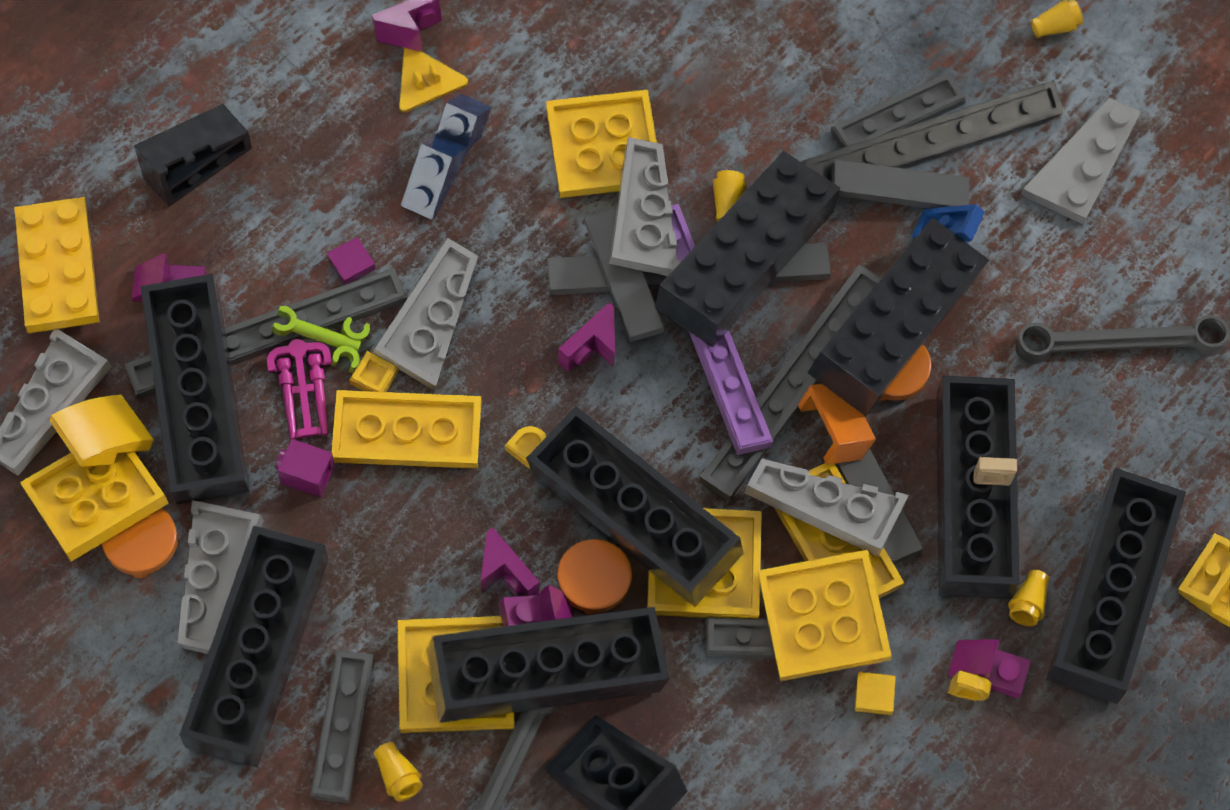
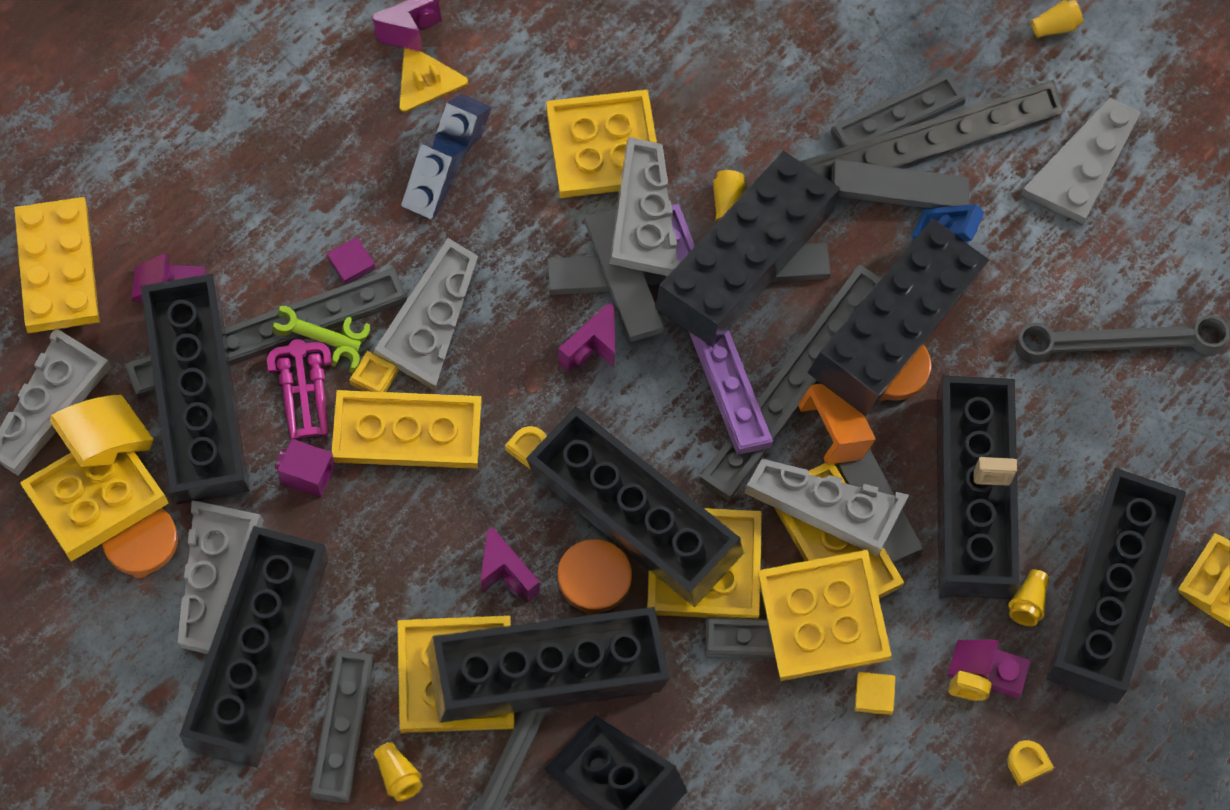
black wedge [134,104,252,207] -> none
magenta slope [498,585,574,627] -> none
none -> yellow tile [1007,740,1054,786]

